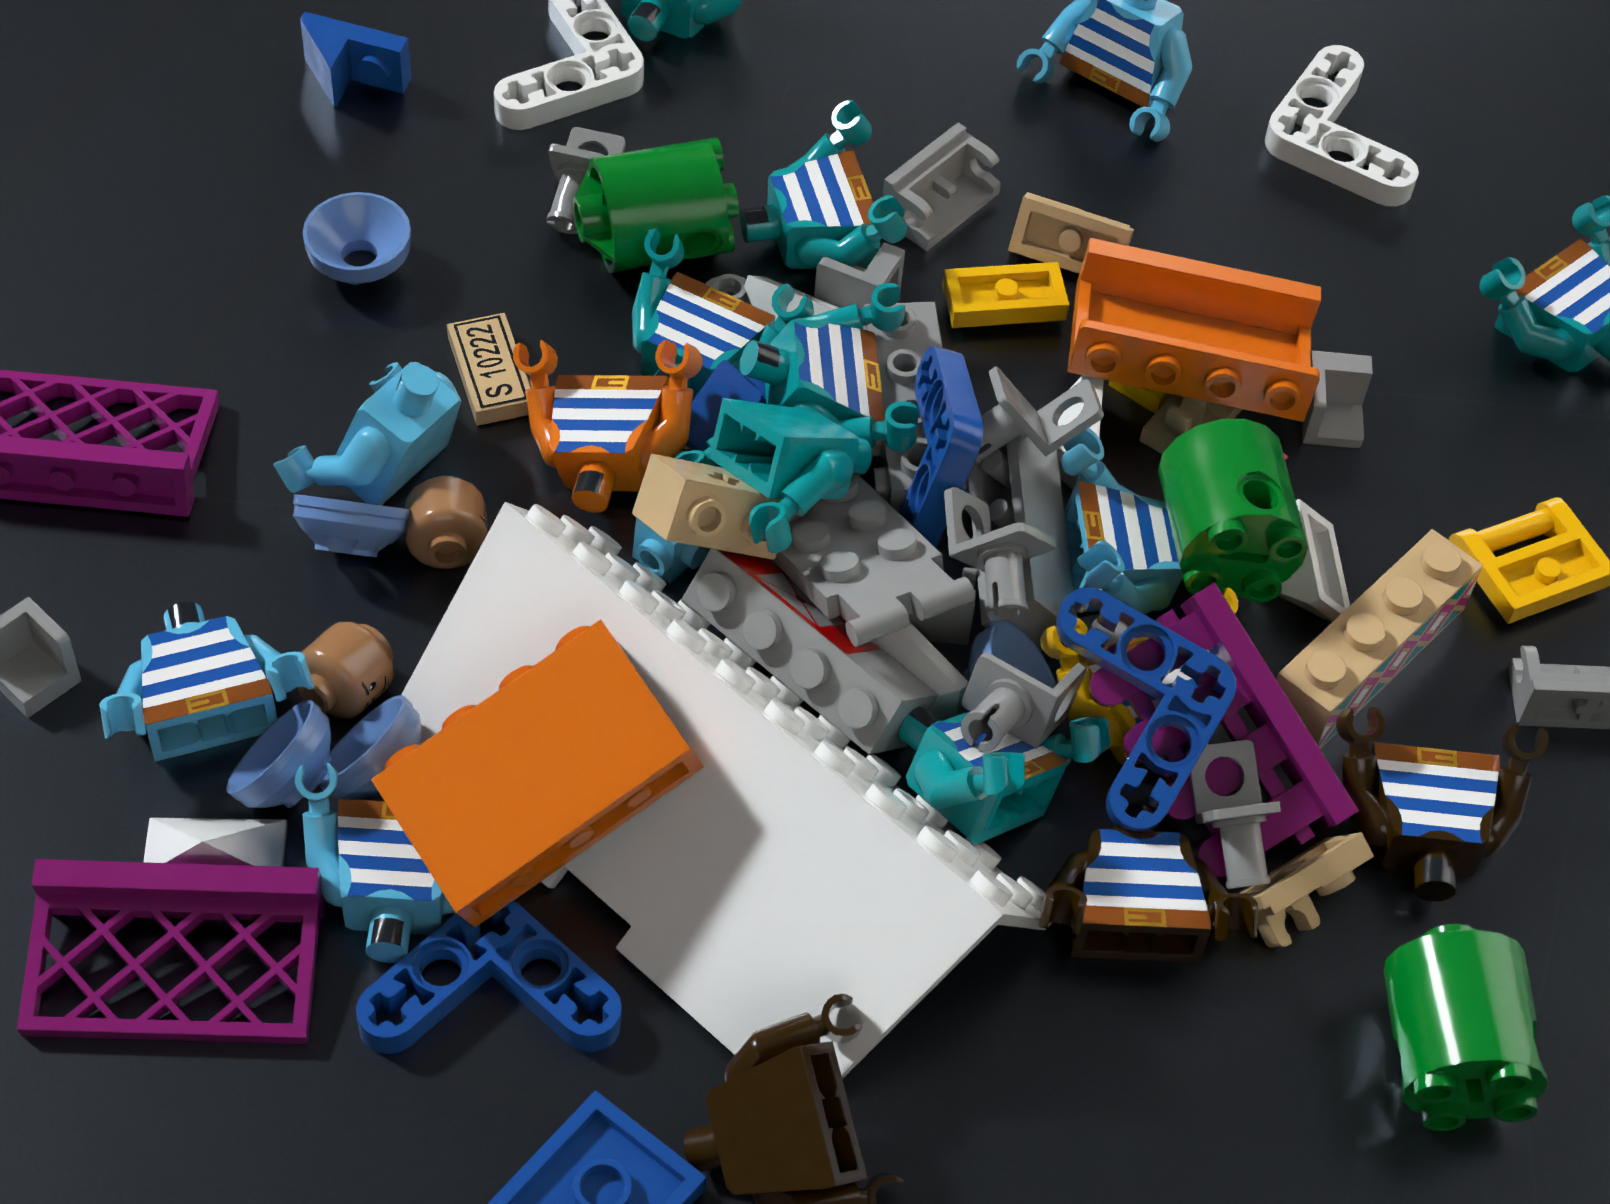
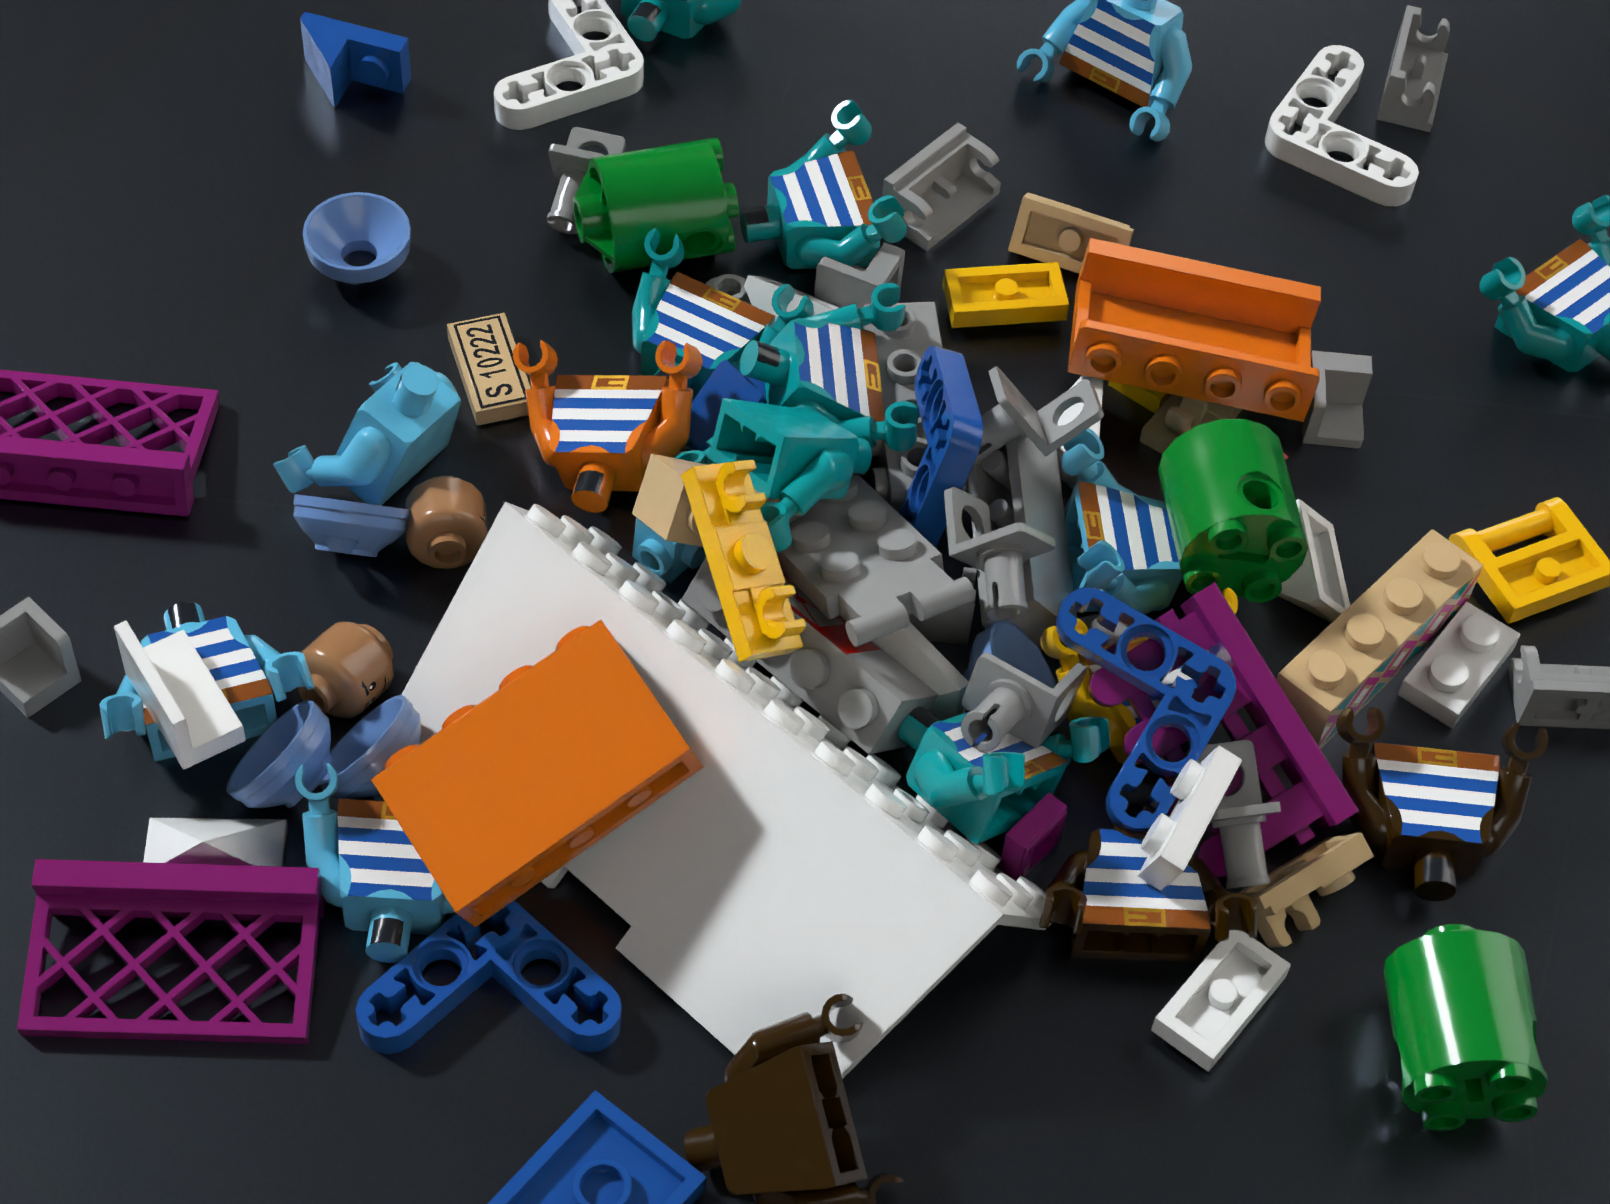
none -> white panel [114,621,246,770]
none -> yellow plate [681,460,806,662]
none -> magenta tile [999,792,1067,881]
none -> white plate [1137,745,1242,891]
none -> white plate [1151,930,1291,1072]
none -> light grey hinge [1377,5,1450,132]
none -> white plate [1398,601,1521,729]

